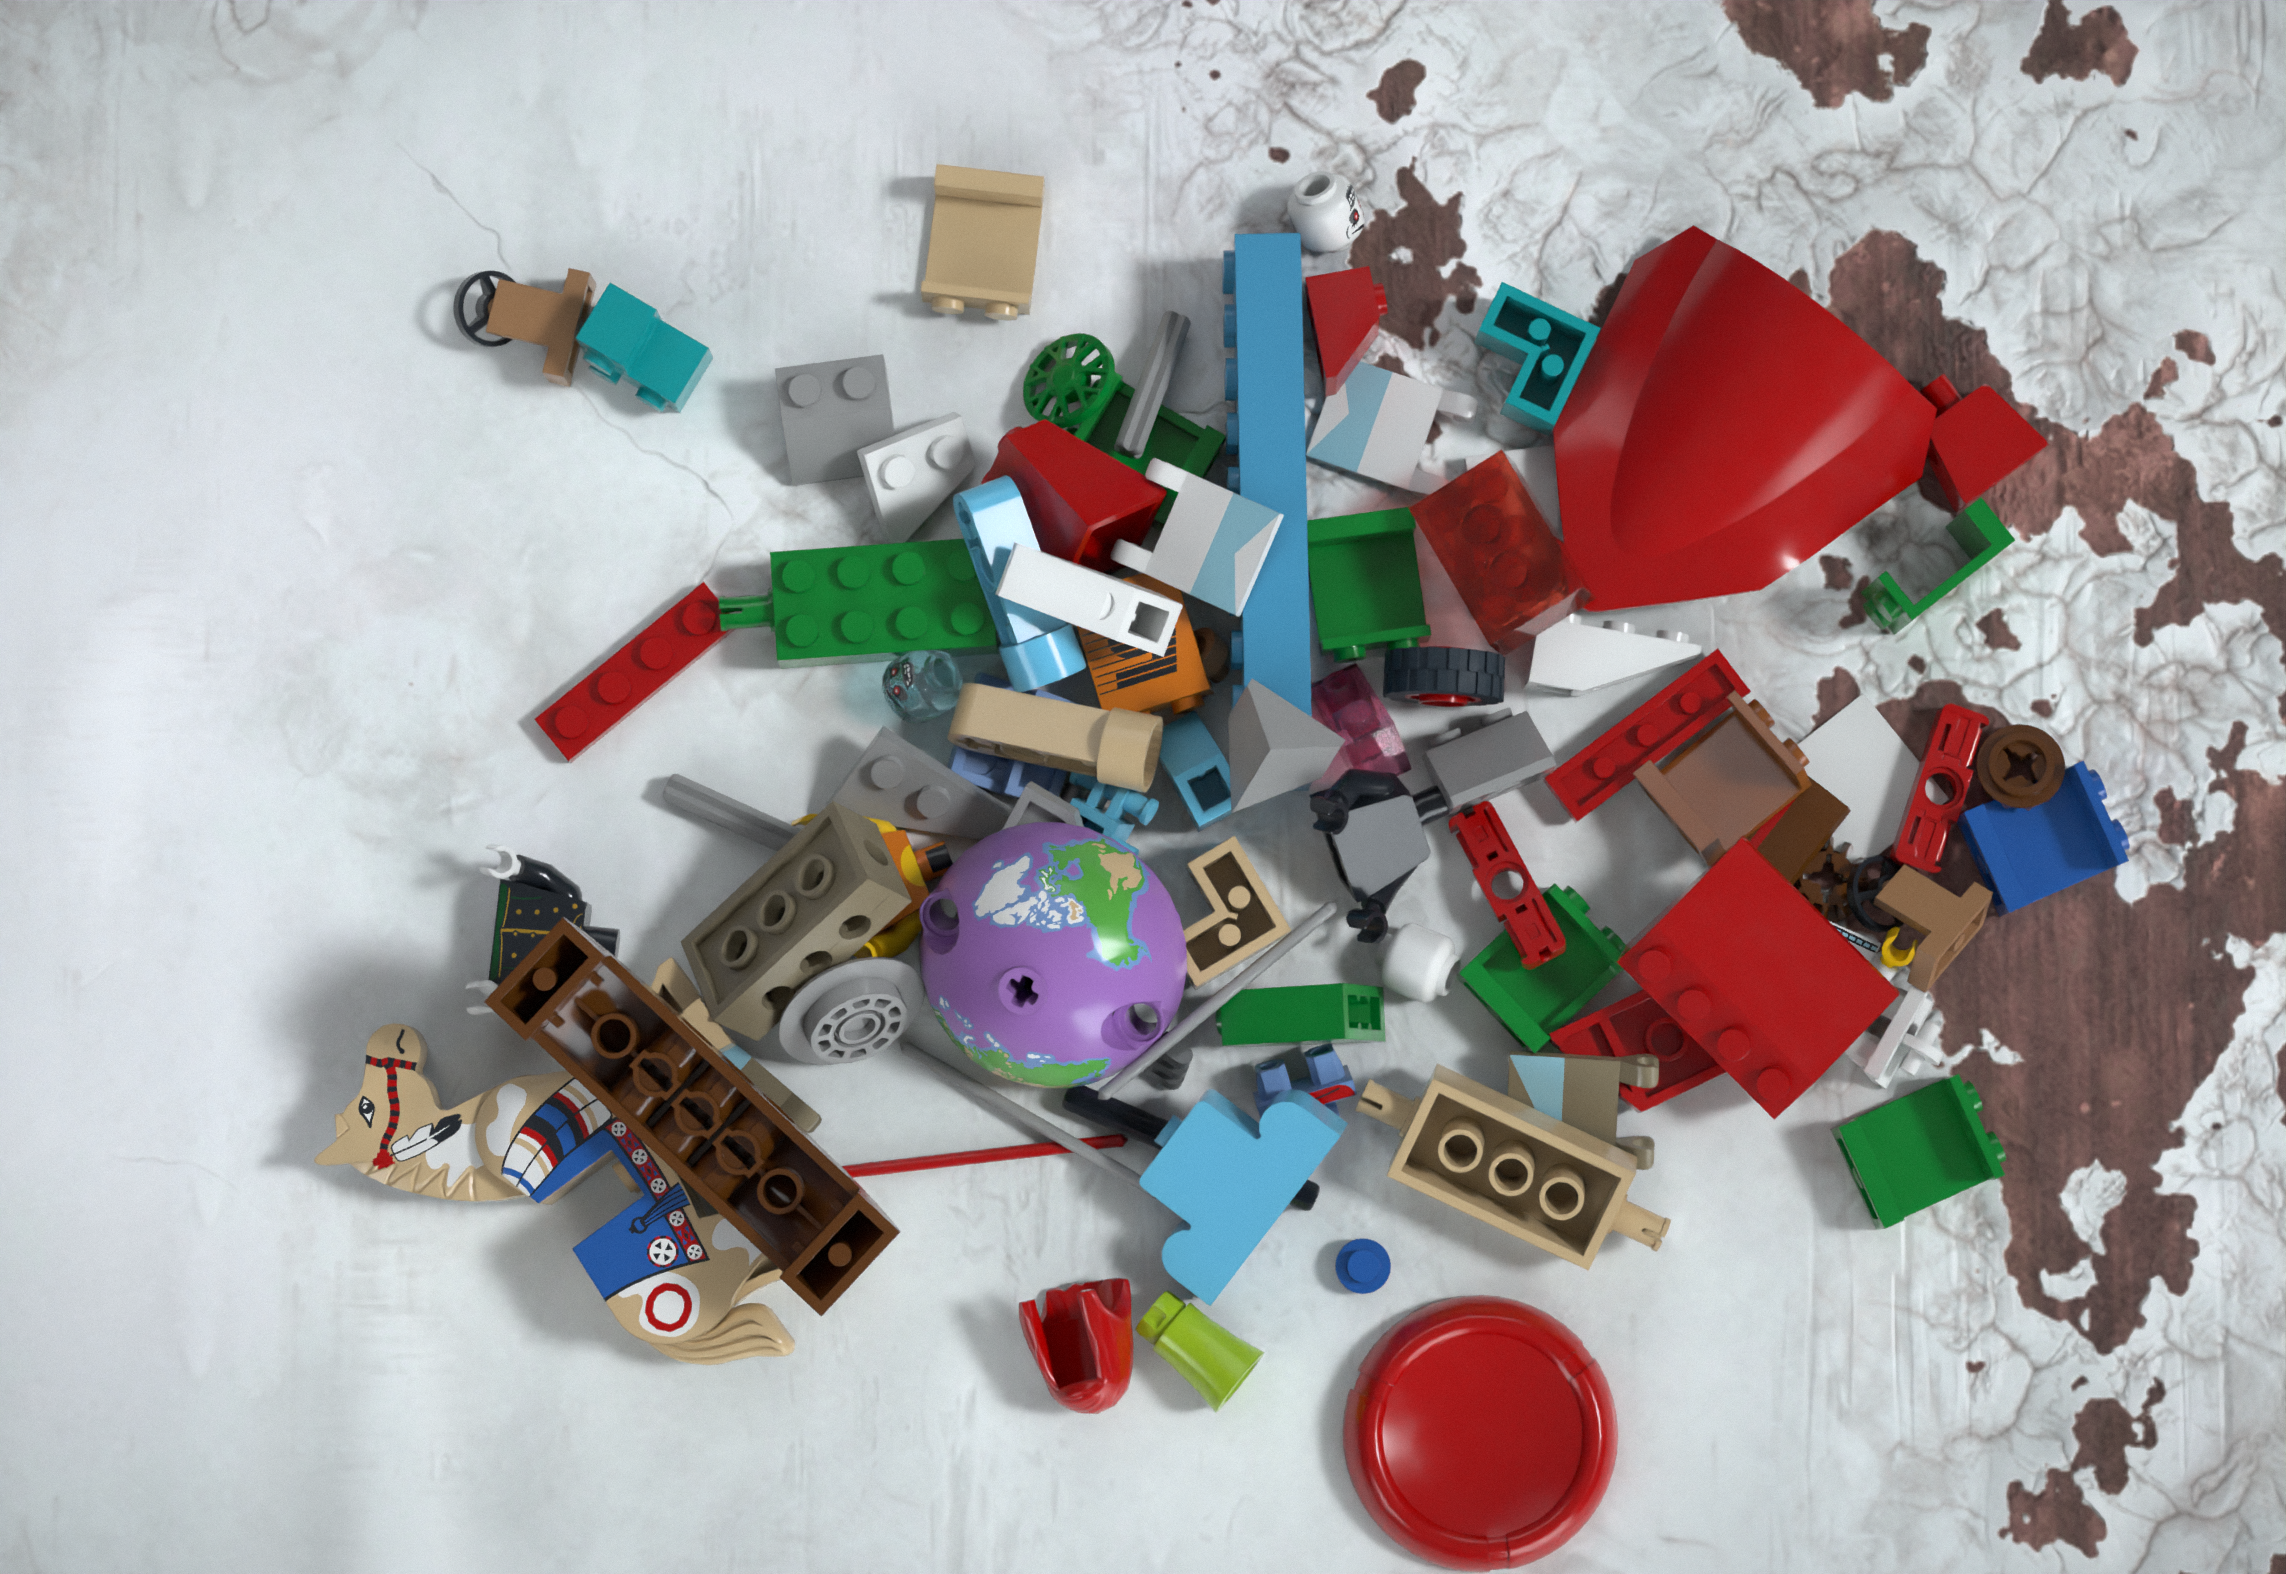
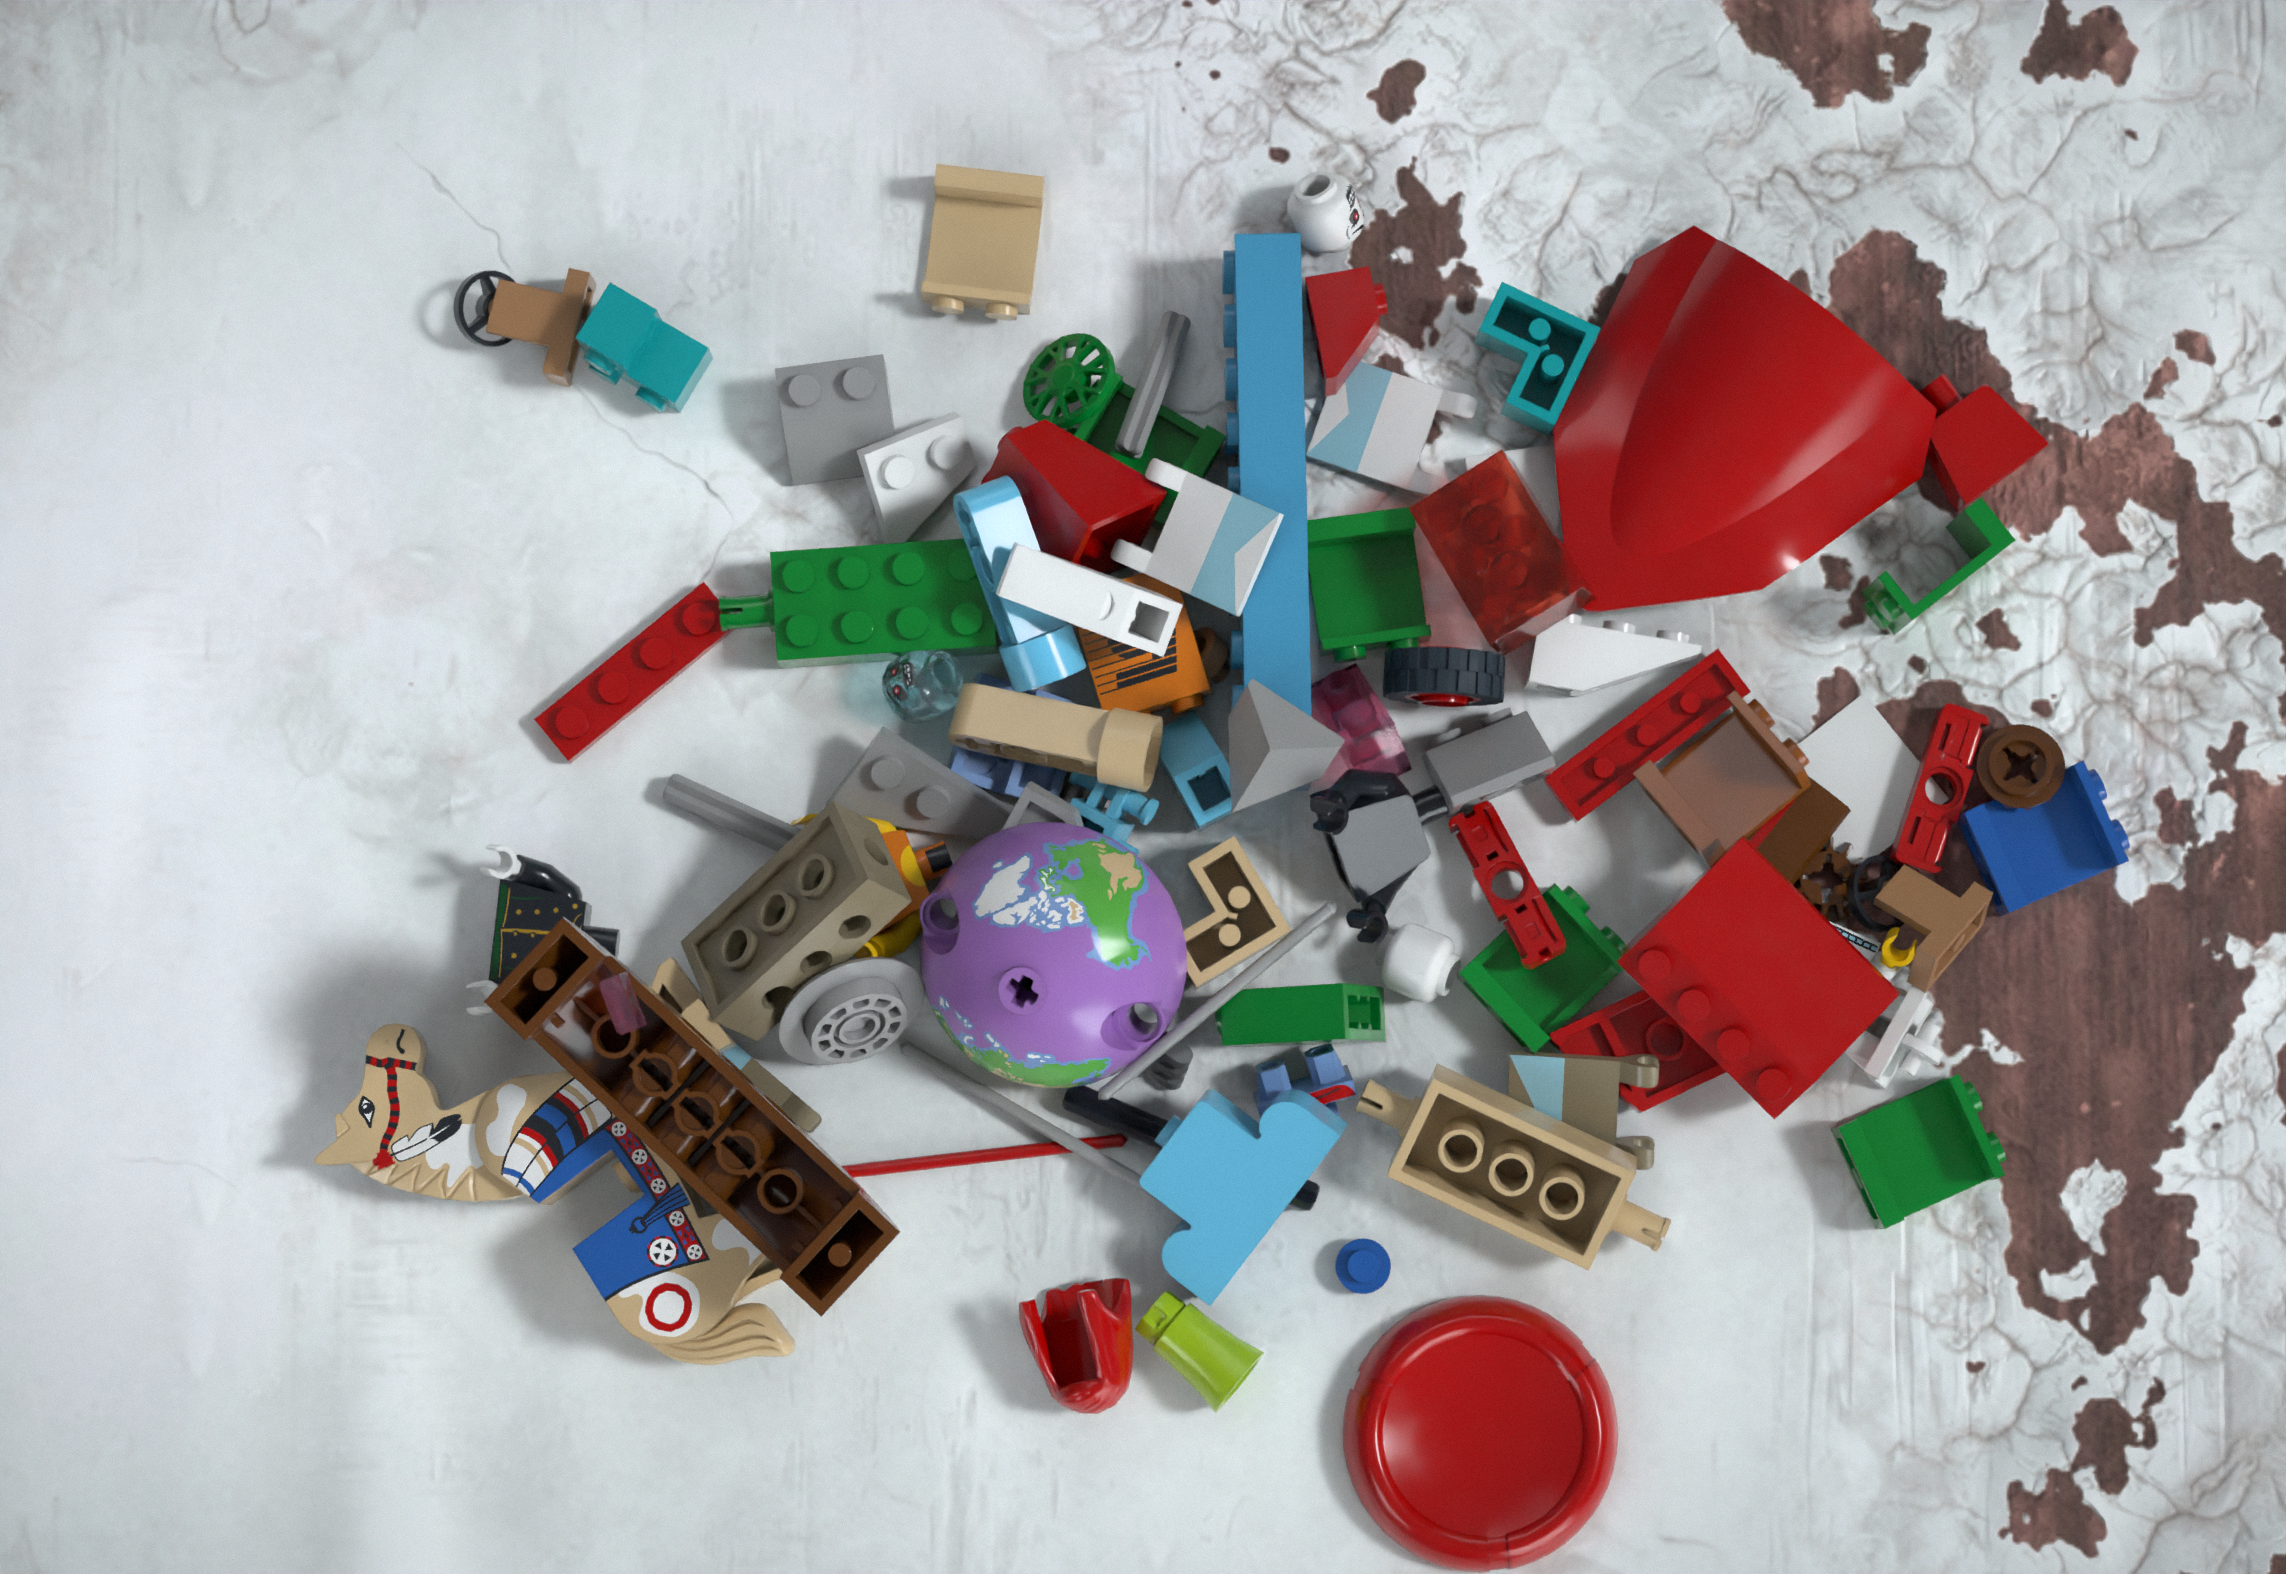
none -> clear pink tile [599,972,647,1035]

